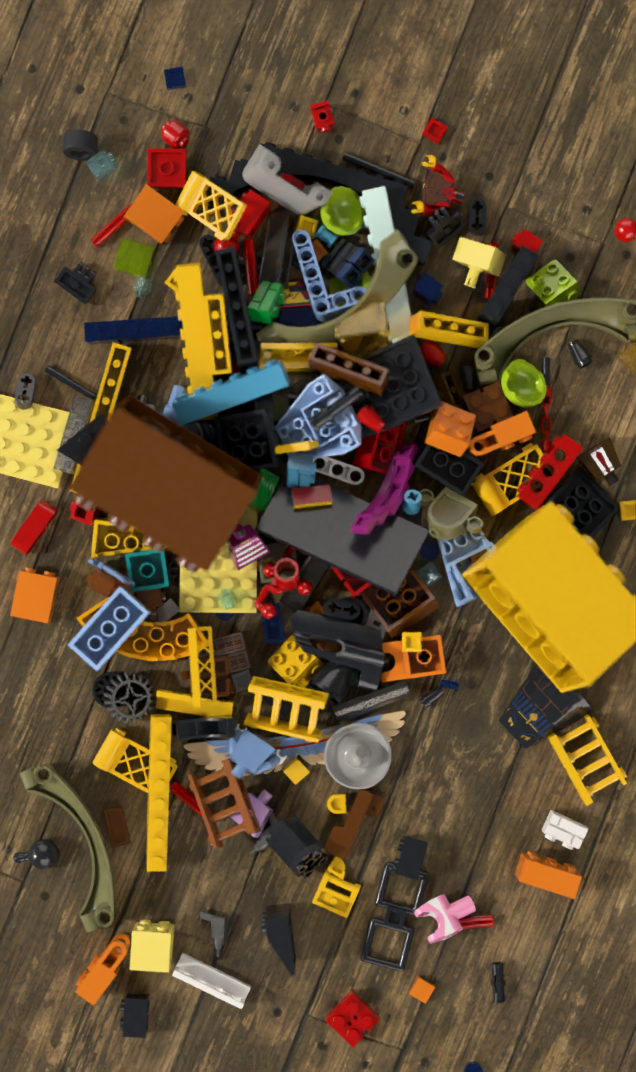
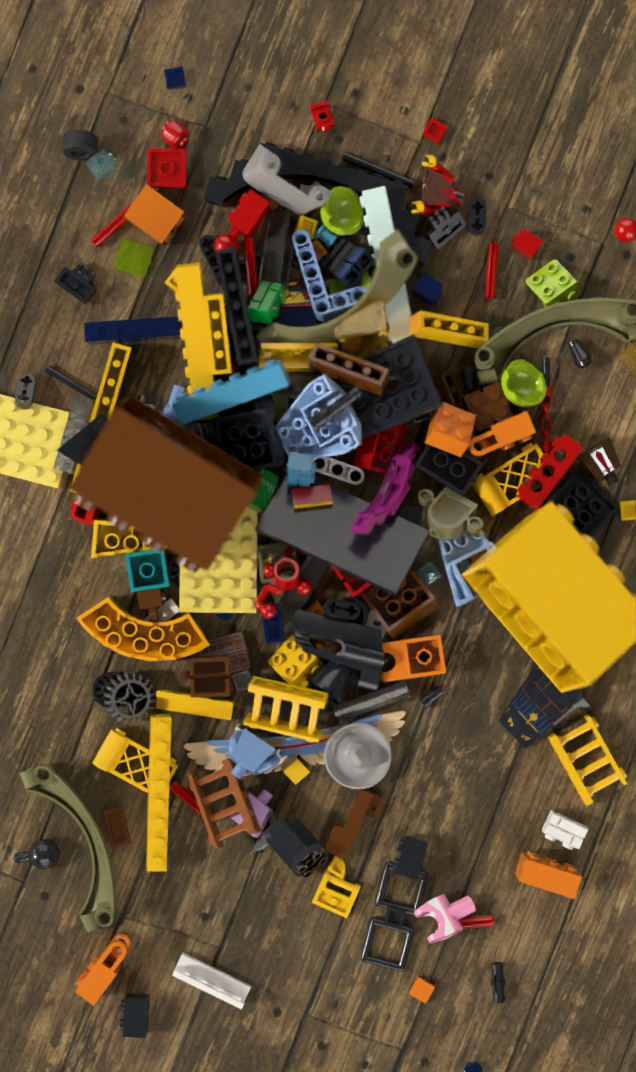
red beam [10,499,58,555] -> none
orange brick [10,567,60,623] -> none
light blue brick [68,586,152,671] -> none
clear orange brick [86,569,120,597] -> none
medium blue piece [88,558,135,586] -> none
light yellow brick [130,920,175,972] -> none
clear light blue piece [132,277,153,298] -> none
black arch [171,715,237,740] -> none
yellow piece [175,170,247,241] -> none
yellow fence [188,626,217,707] -> none
dark grey piece [200,911,225,957] -> none
clear light blue piece [217,589,238,610] -> none
magenta torso [227,524,270,570] -> none
black slope [261,903,296,975] -> none
yellow tile [275,440,319,454] -> none
red tile [279,173,305,191] -> none
red piece [325,990,380,1048] -> none
yellow tile [327,793,347,814] -> none
red cone [356,405,386,433] -> none
yellow tile [402,632,422,652] -> none
dark azure bush [403,489,422,515] -> none
red brick [420,340,447,368] -> none
clear blue tile [420,542,440,561] -> none
clear blue tile [439,680,459,691] -> none
light yellow brick [452,237,506,289] -> none
black arch [478,246,539,328] -> none

